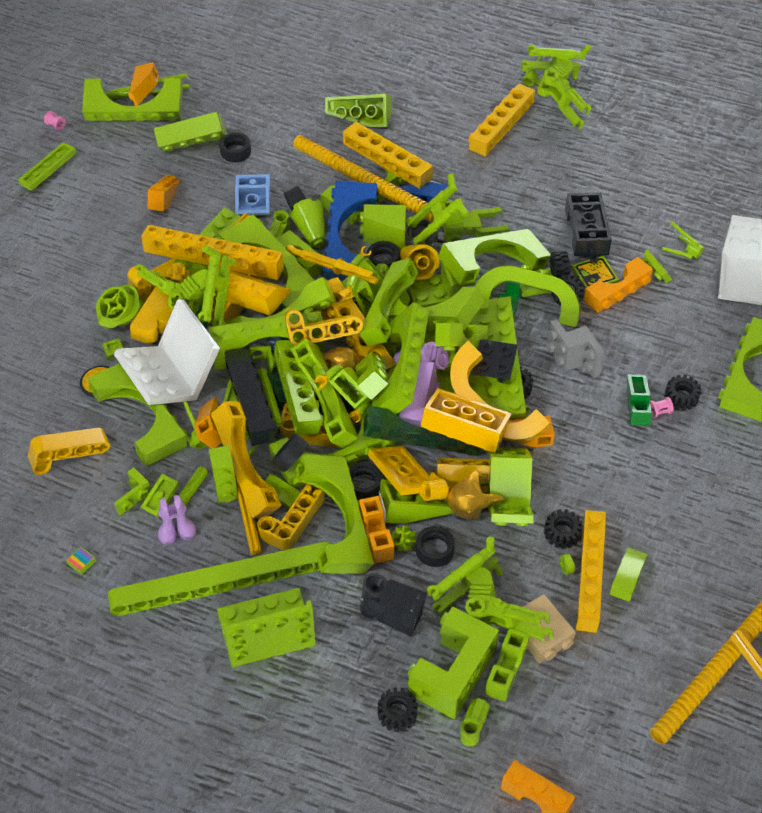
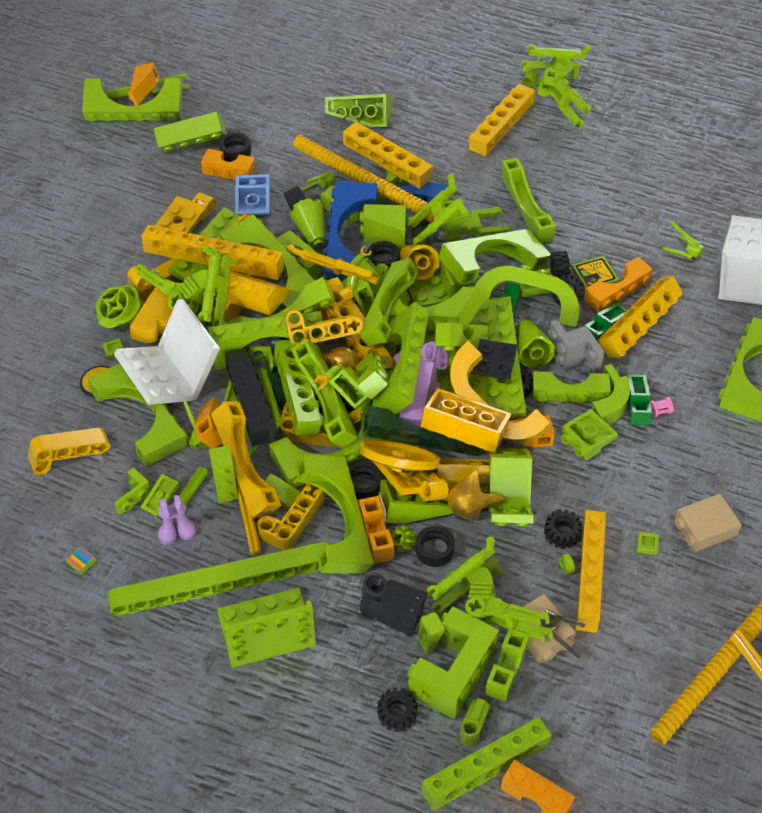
lime plate [18,142,77,191] -> none
bright pink bush [44,111,66,131] -> none
light orange slope [147,175,181,212] -> none
yellow gear [166,263,189,284] -> none
lime piece [268,210,290,238] -> none
black tyre [272,434,308,472] -> none
black brick [565,193,612,264] -> none
lime slope [610,547,648,602] -> none
lime plate [642,249,672,284] -> none
black tyre [664,375,701,411] -> none
none -> yellow hinge [155,192,217,233]
none -> light orange arch [201,149,256,180]
none -> lime plant [301,171,336,201]
none -> yellow dish [359,440,440,472]
none -> lime slope [418,612,444,656]
none -> lime brick [421,717,552,811]
none -> lime arch [500,157,556,244]
none -> lime cone [517,320,555,368]
none -> lime arch [532,371,611,403]
none -> clear smoke plant [541,609,585,658]
none -> lime plate [560,409,618,461]
none -> green slope [584,303,627,343]
none -> lime arch [592,364,630,425]
none -> yellow brick [598,276,683,358]
none -> lime tile [636,532,659,556]
none -> tan brick [674,494,742,552]

